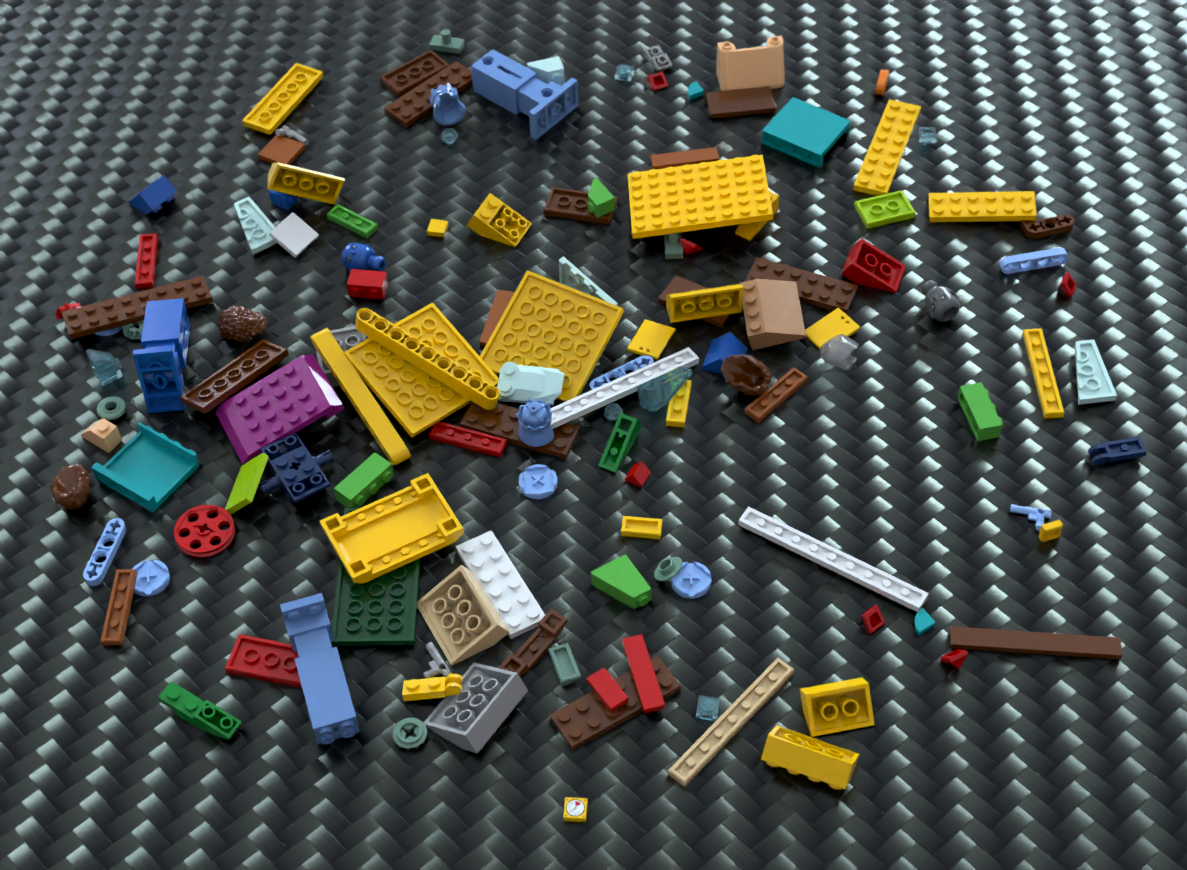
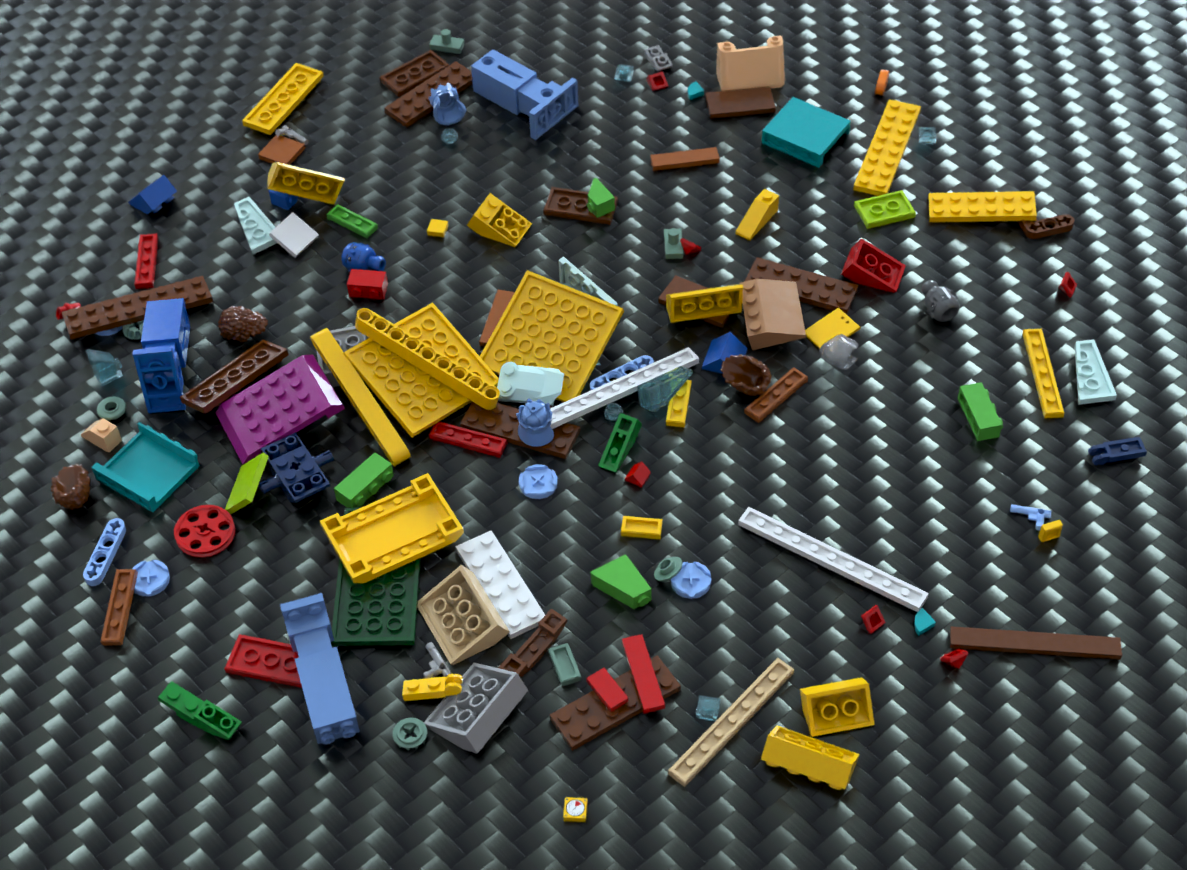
light aqua slope [527,56,565,86] -> none
yellow container [627,319,676,360] -> none
yellow plate [628,155,773,239] -> none
light blue beam [999,248,1069,274] -> none

